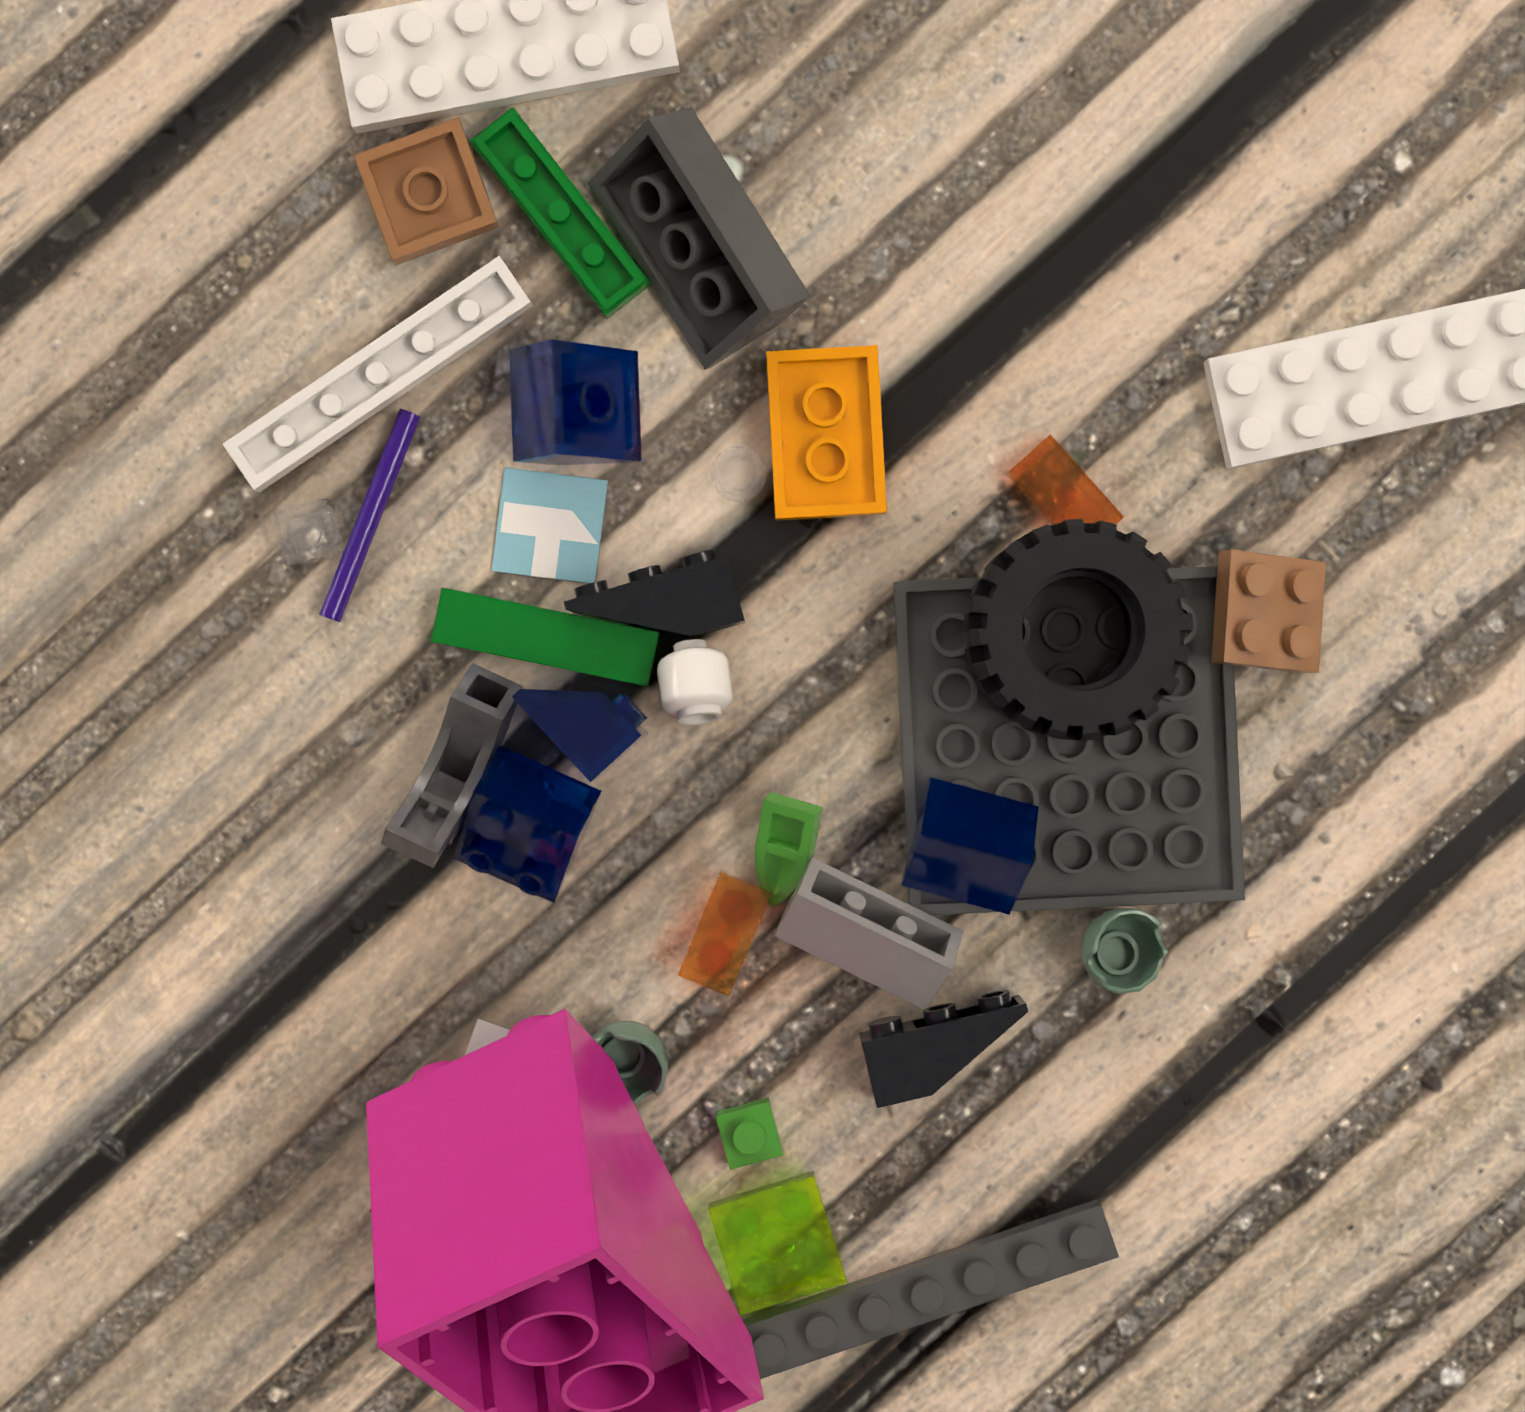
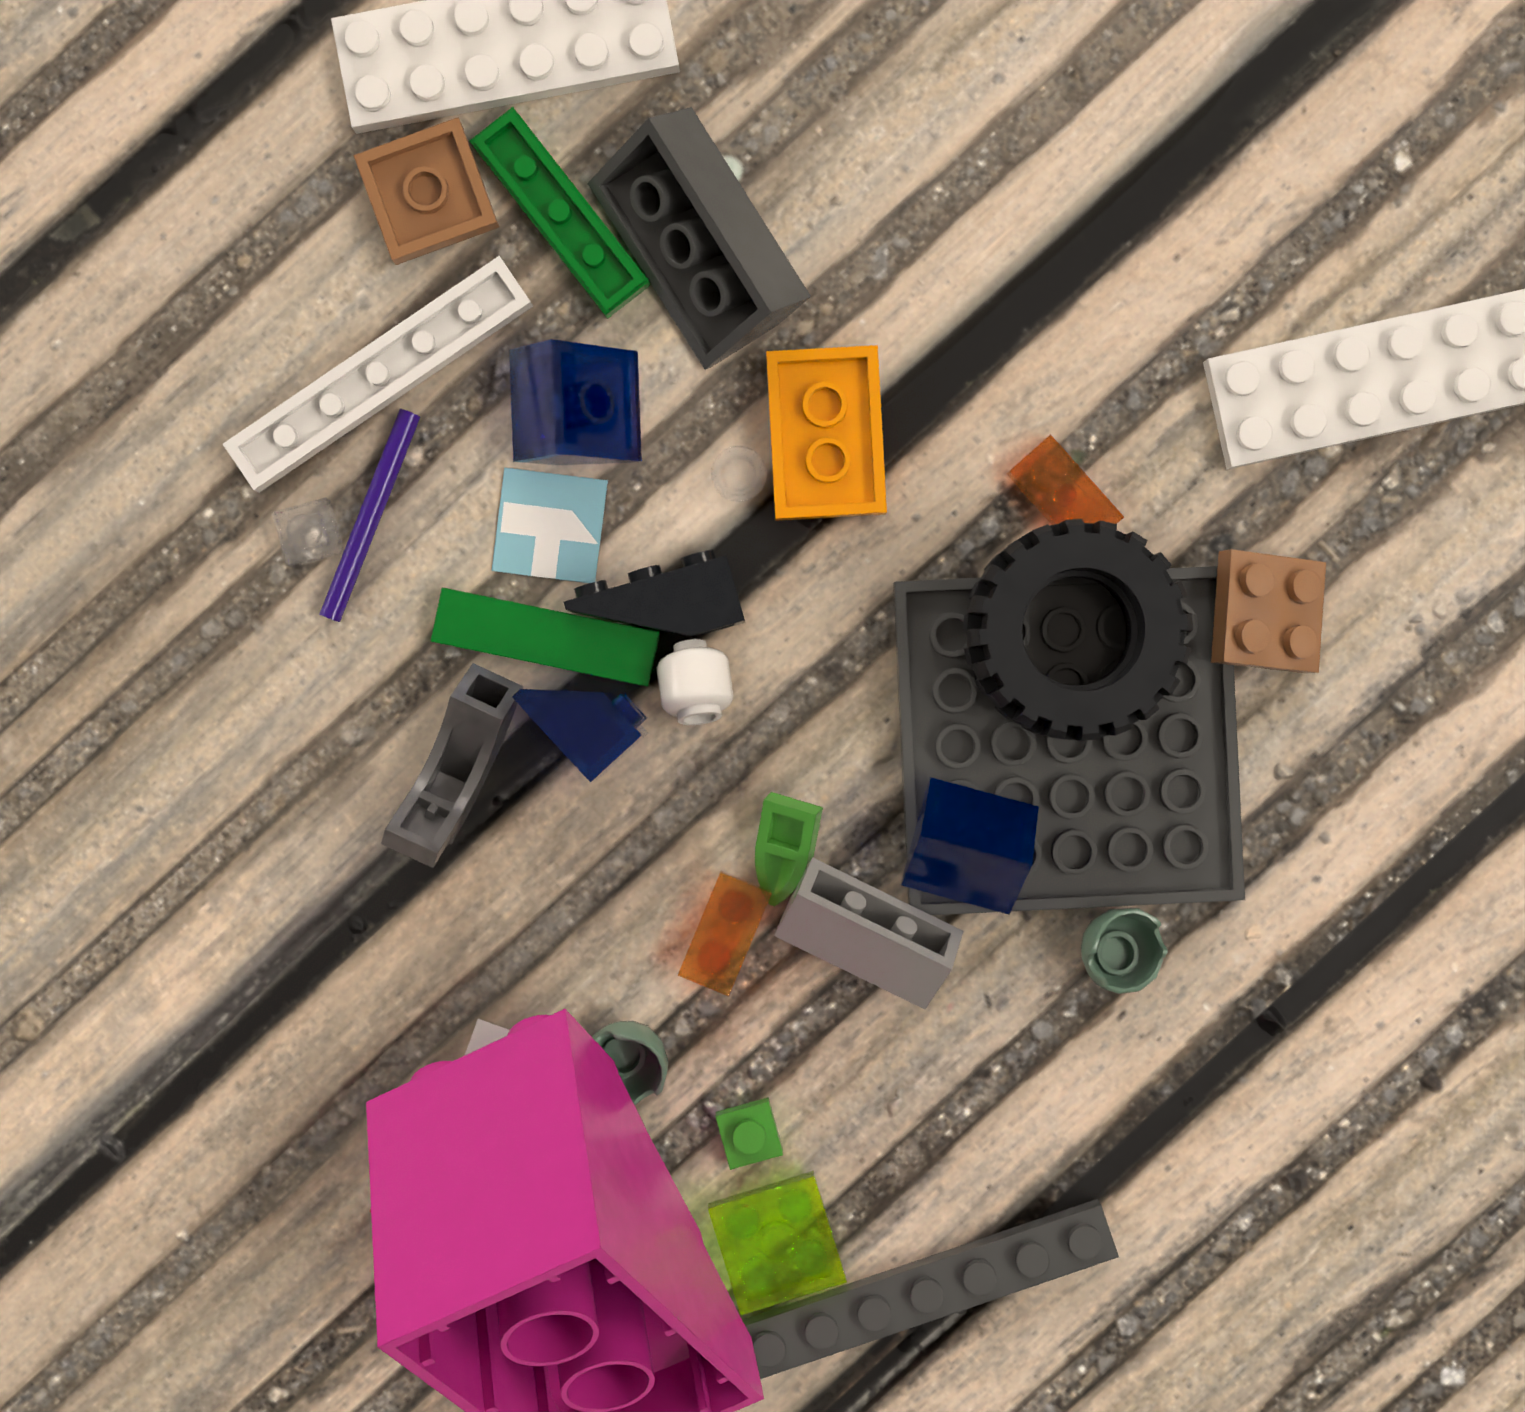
clear blue slope [454,745,602,903] -> none
black slope [859,990,1028,1108] -> none

